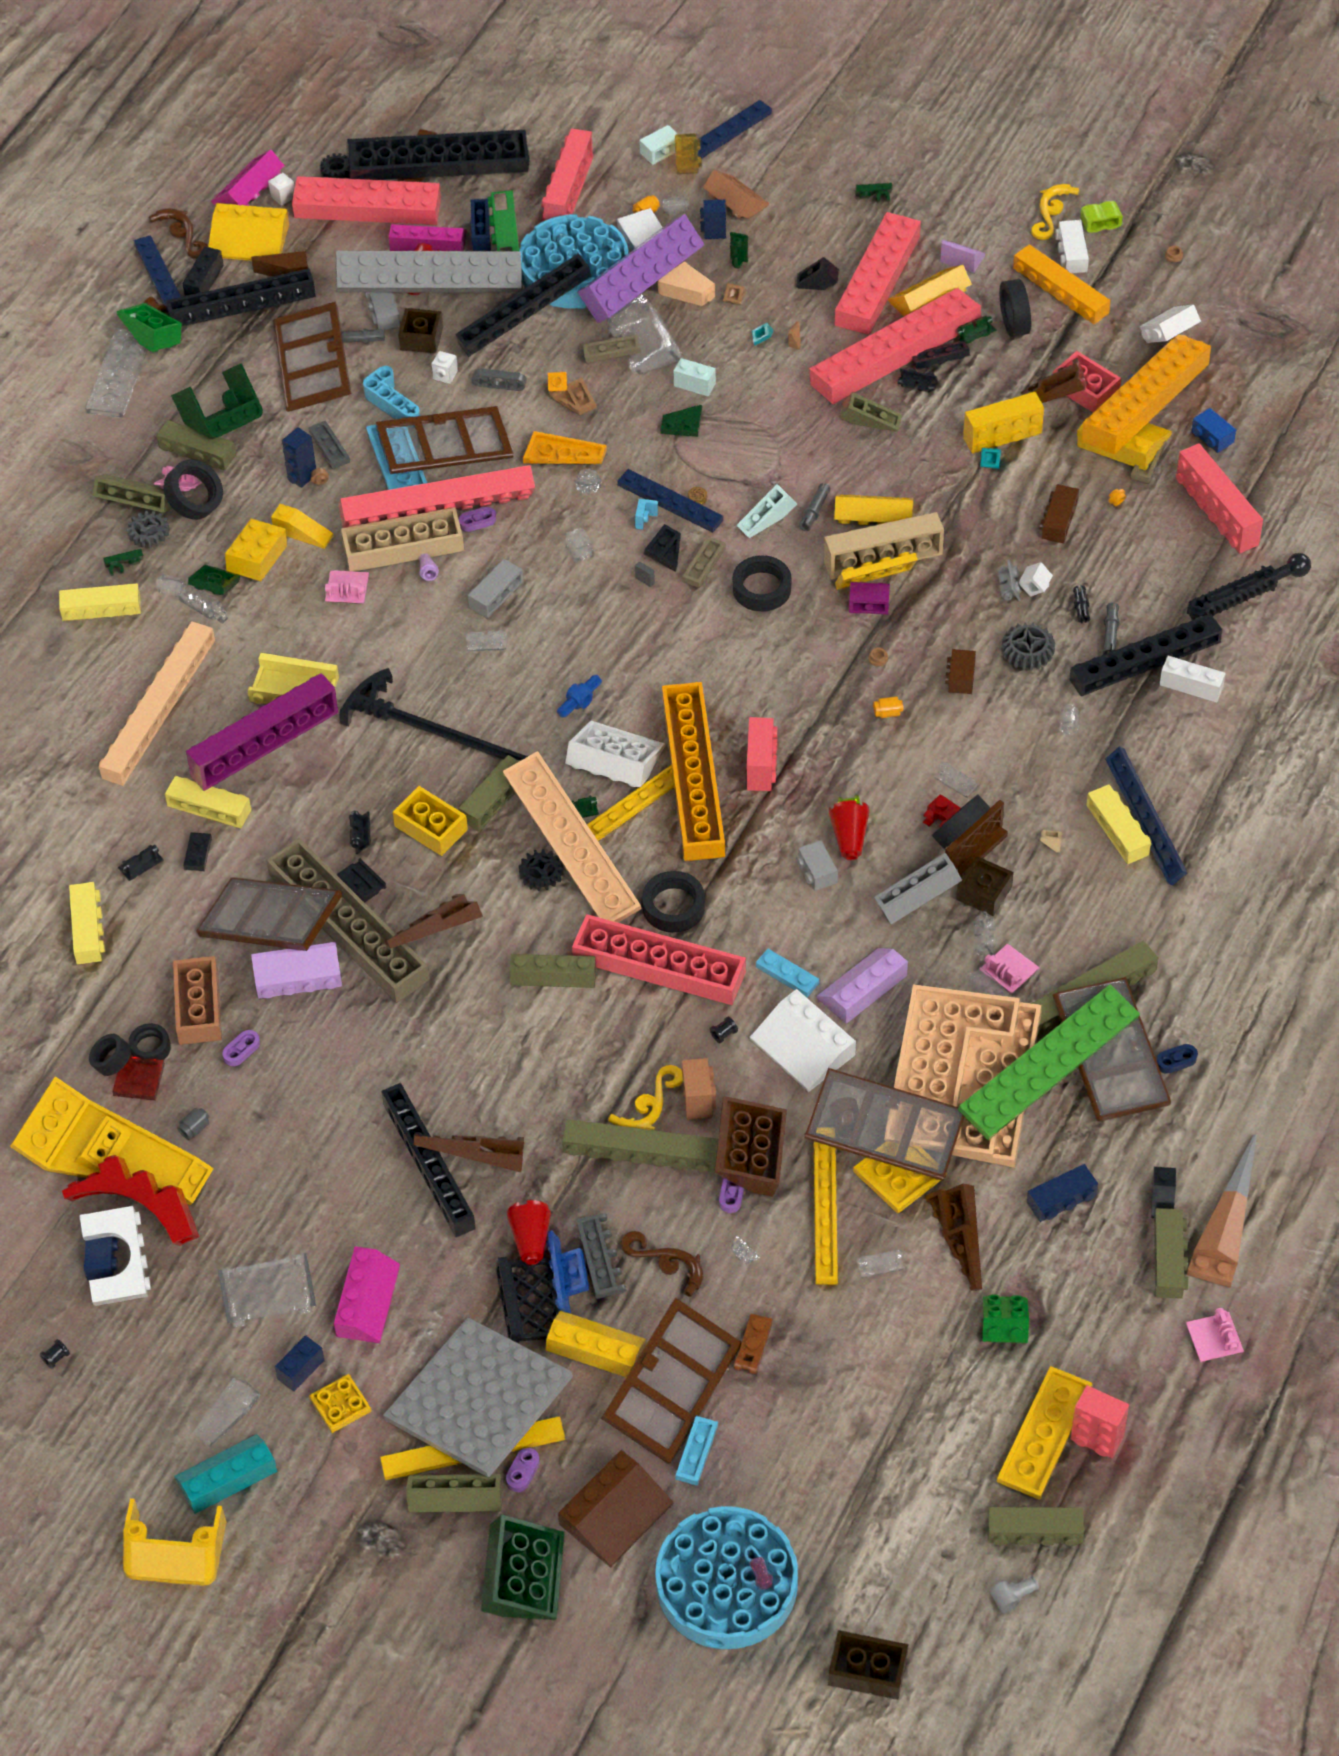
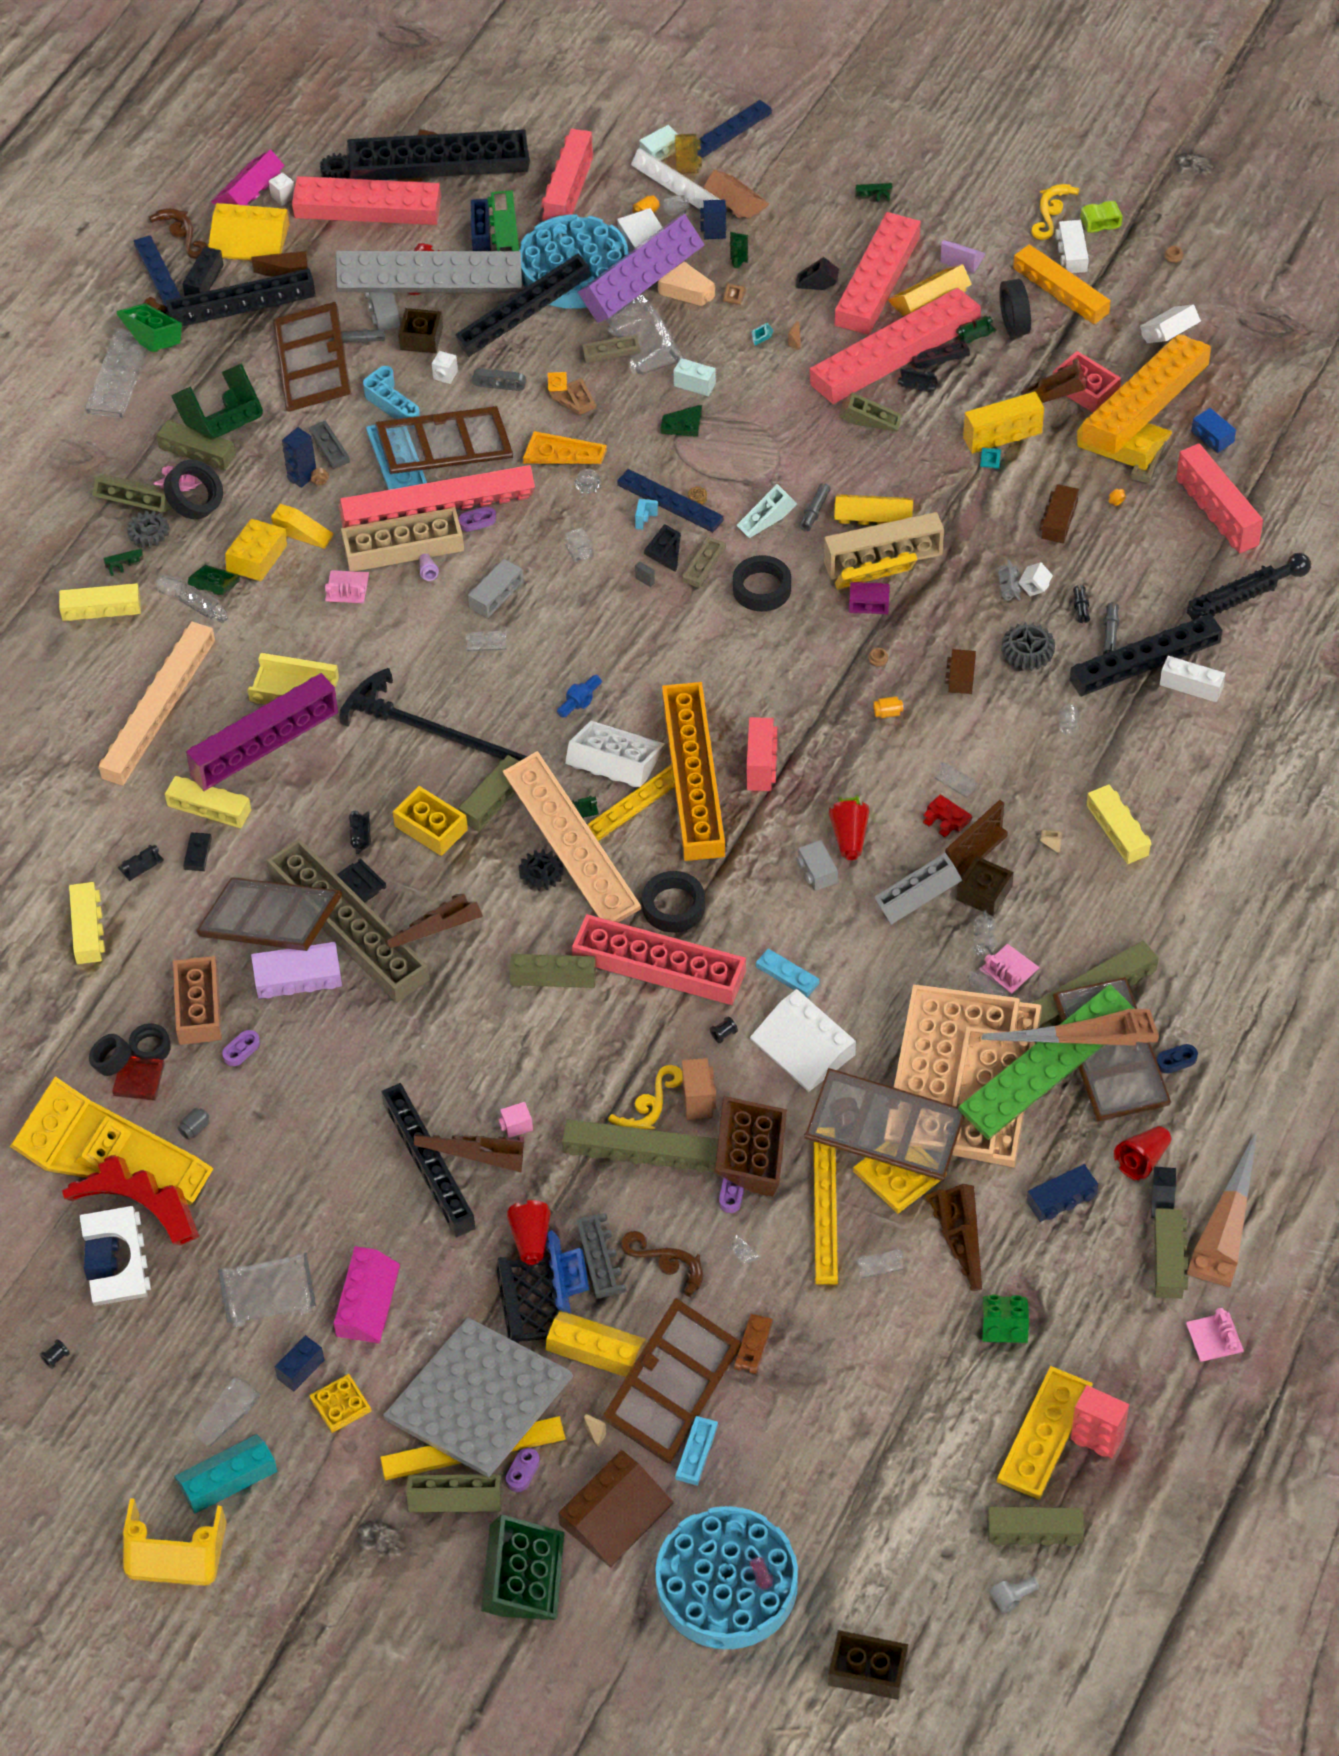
dark pink slope [389,224,467,251] -> none
lavender slope [817,948,908,1024] -> none
black tyre [931,794,990,849] -> none
dark blue plate [1105,746,1187,885] -> none
none -> bright pink brick [498,1102,533,1138]
none -> tan slope [584,1414,606,1446]
none -> white plate [631,149,721,209]
none -> nougat plate [981,1009,1159,1046]
none -> red cone [1114,1126,1172,1181]

